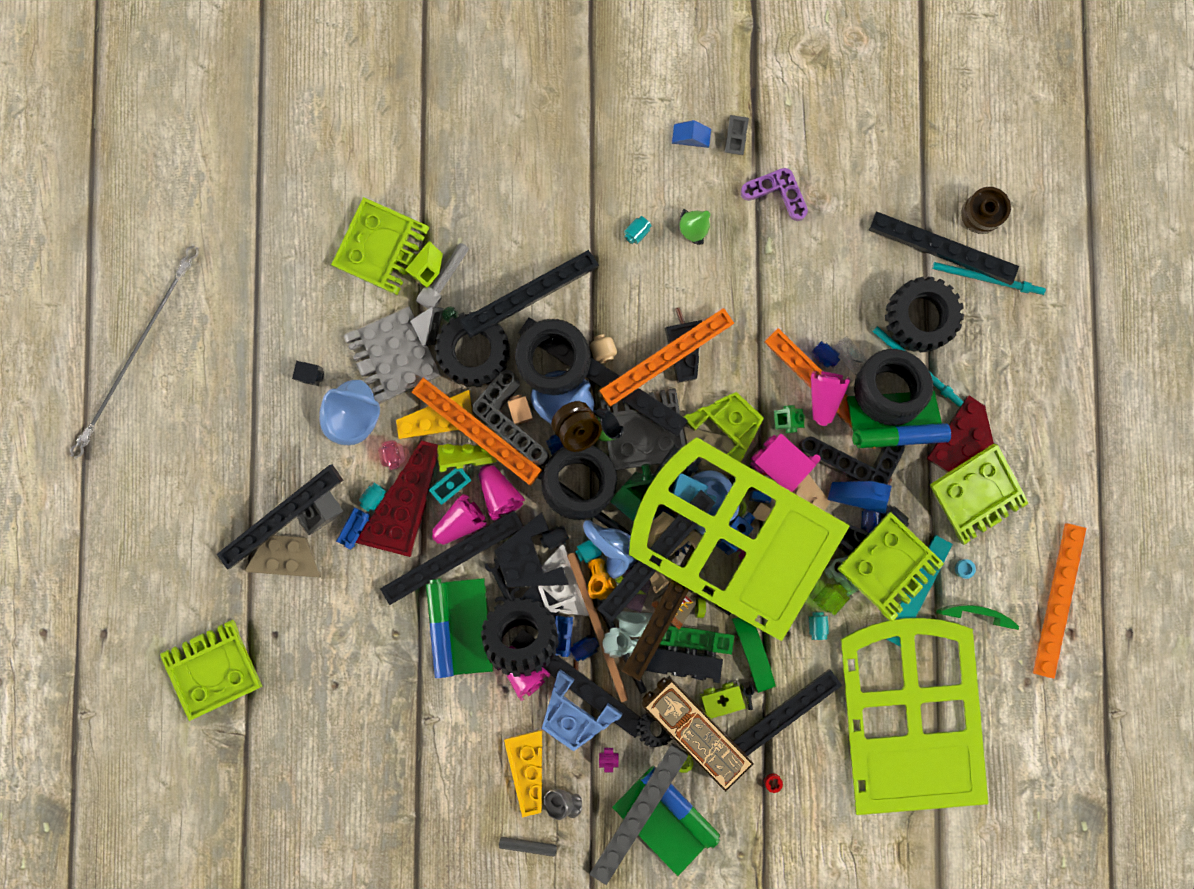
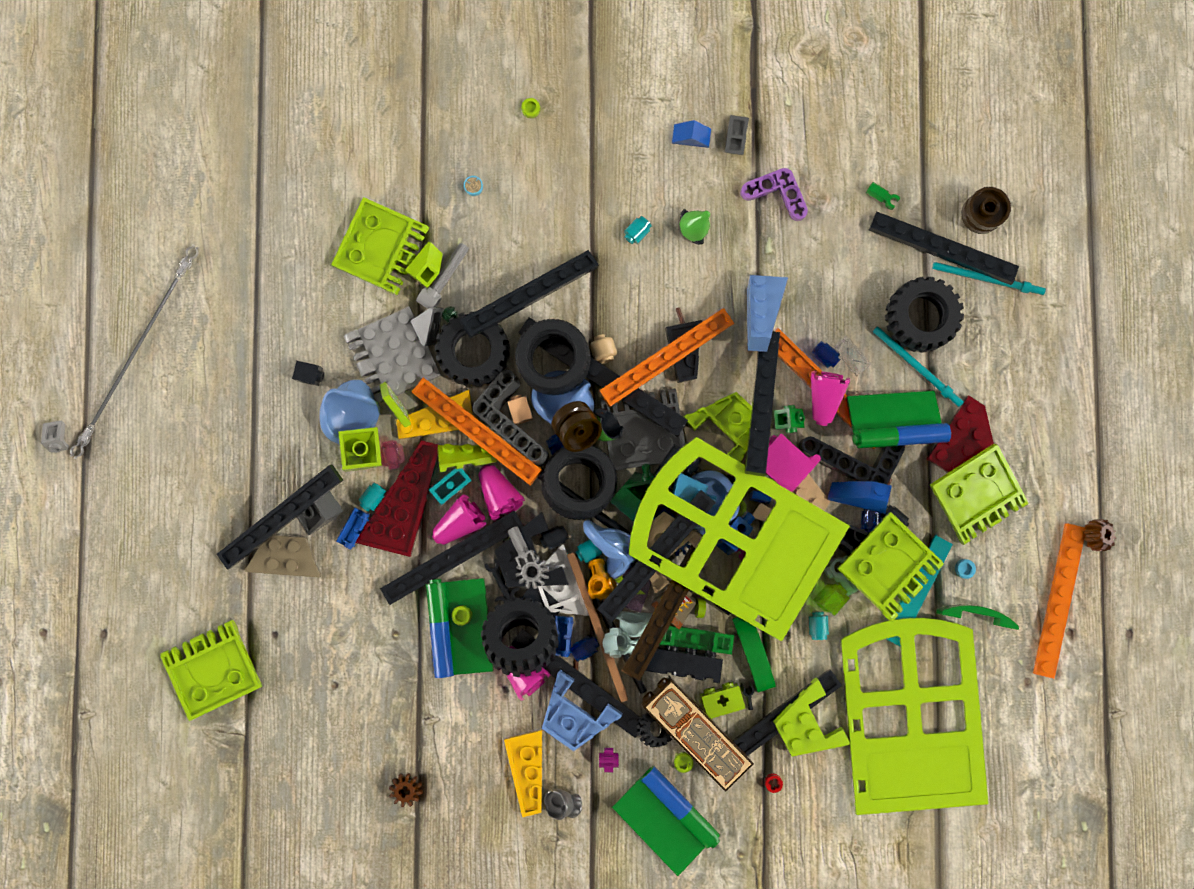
dark grey axle [499,837,557,857] -> none
dark grey plate [590,743,689,885] -> none
black tyre [854,349,933,426] -> none
none -> light grey bracket [41,420,69,453]
none -> lime slope [338,427,382,472]
none -> lime tile [380,381,411,427]
none -> reddish brown gear [389,773,423,807]
none -> lime tile [452,605,472,625]
none -> tile [464,176,483,196]
none -> light grey gear [508,527,549,589]
none -> lime tile [521,98,540,118]
none -> black plate [745,331,780,477]
none -> medium blue wedge [747,275,788,352]
none -> lime wing [773,678,850,757]
none -> green bar [866,182,900,210]
none -> reddish brown gear [1083,519,1117,552]

